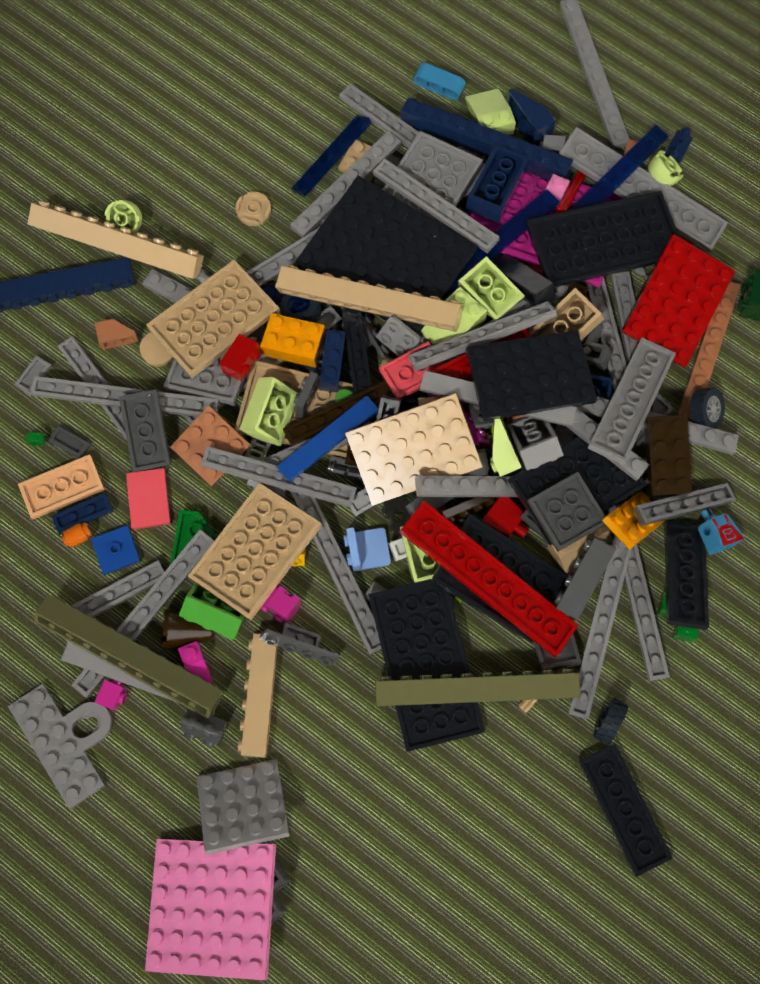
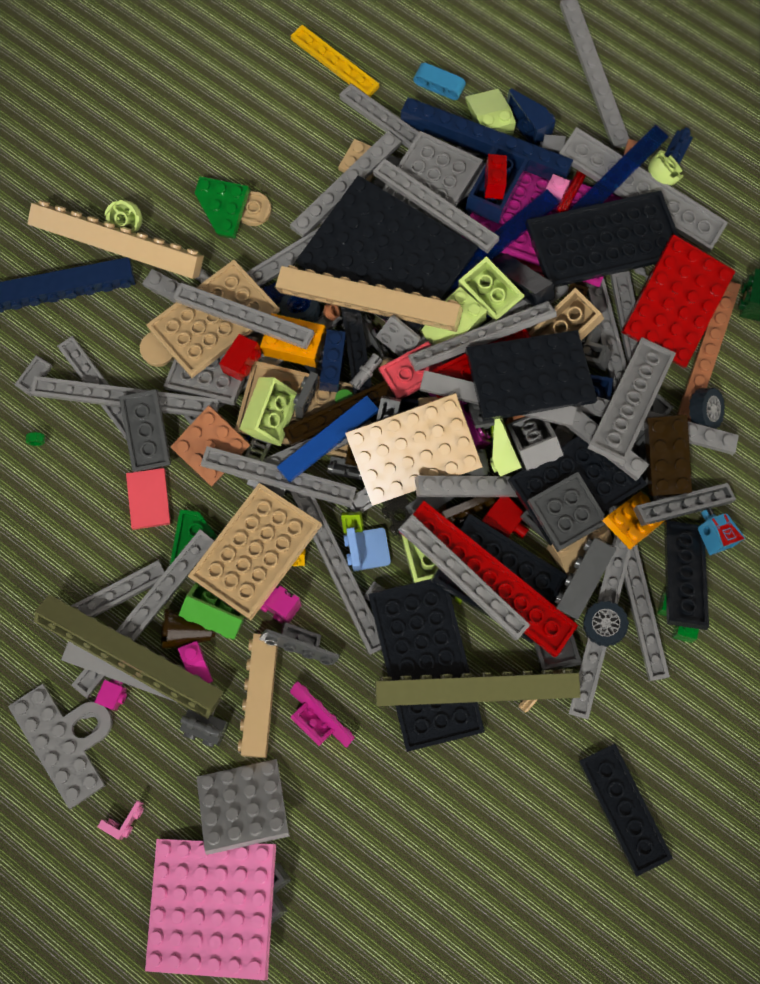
light nougat plate [18,454,105,520] -> none
dark grey tile [48,425,91,459] -> none
dark blue plate [51,493,114,535] -> none
orange brick [61,522,92,548] -> none
blue plate [91,525,141,575] -> none
nougat slope [94,319,139,350] -> none
clear blue tile [291,115,372,196] -> none
white plate [388,538,406,561] -> none
black wheel [593,698,629,745] -> none
none -> bright pink bracket [97,800,144,840]
none -> light grey plate [173,283,315,350]
none -> green plate [195,176,250,239]
none -> dark pink bracket [290,681,355,748]
none -> yellow plate [291,25,379,97]
none -> nougat plate [323,304,340,321]
none -> lime plate [341,511,364,533]
none -> light grey pin [349,353,383,390]
none -> light grey tile [398,514,530,640]
none -> red brick [485,154,507,199]
none -> black wheel [583,601,629,647]

